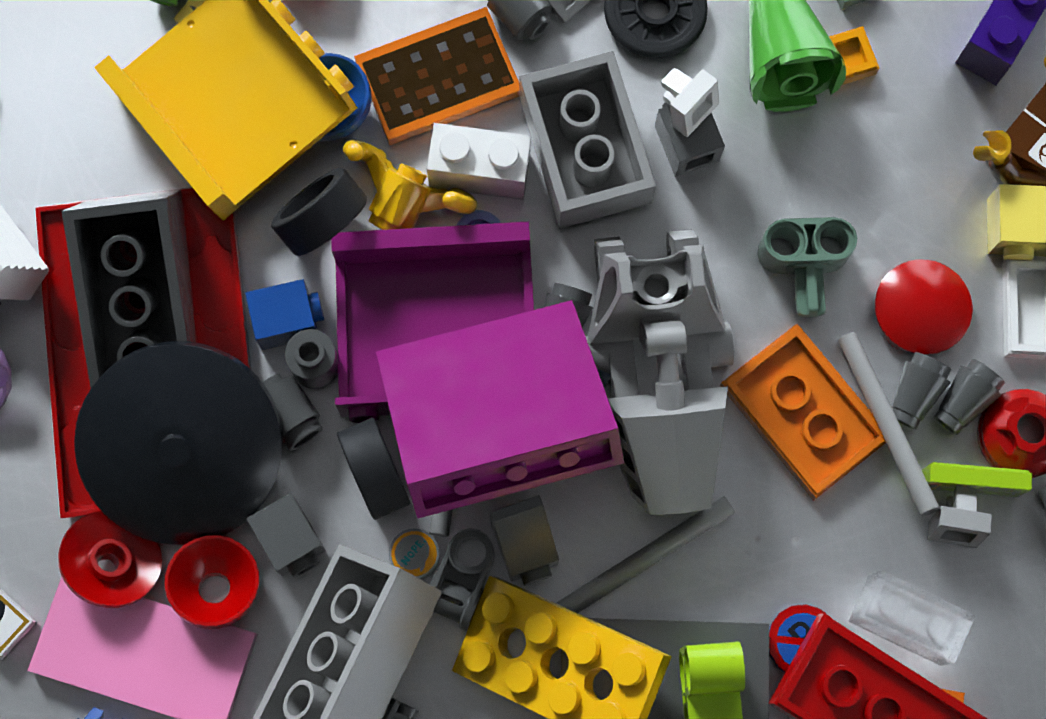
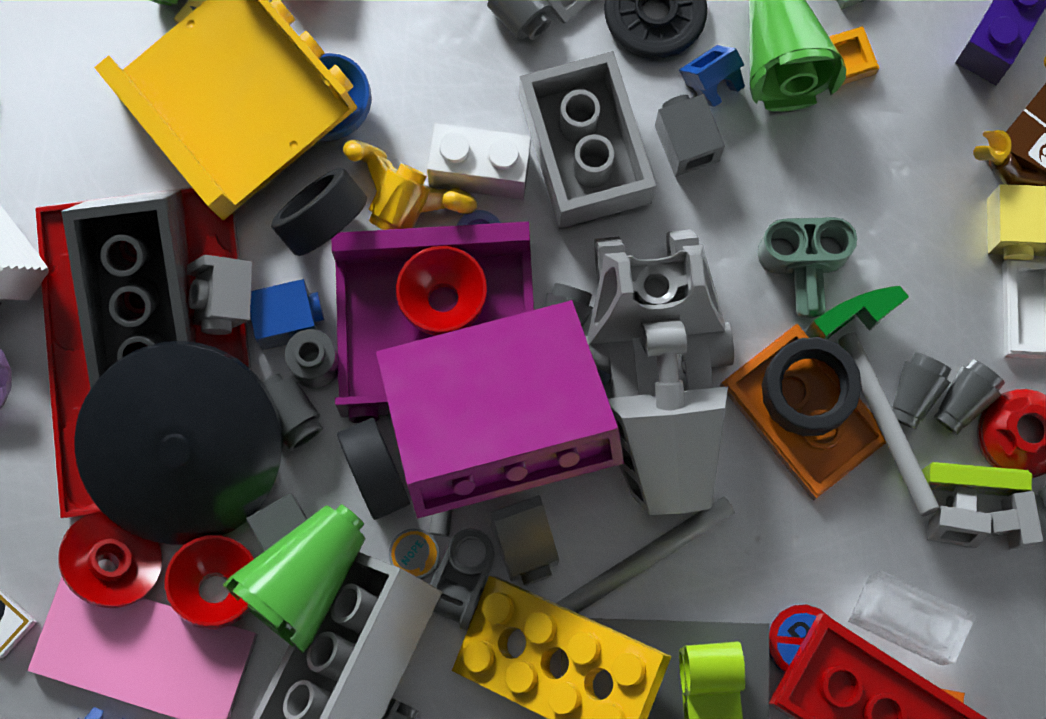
tile [354,7,519,146] -> none
white tile [661,68,719,137] -> none
red dish [875,259,973,355] -> none
none -> light grey brick [186,255,252,335]
none -> bright green cone [223,504,366,653]
none -> red piece [396,246,487,336]
none -> blue tile [679,45,745,107]
none -> black tyre [761,337,862,437]
none -> green slope [805,286,909,340]
none -> light grey tile [988,491,1043,550]

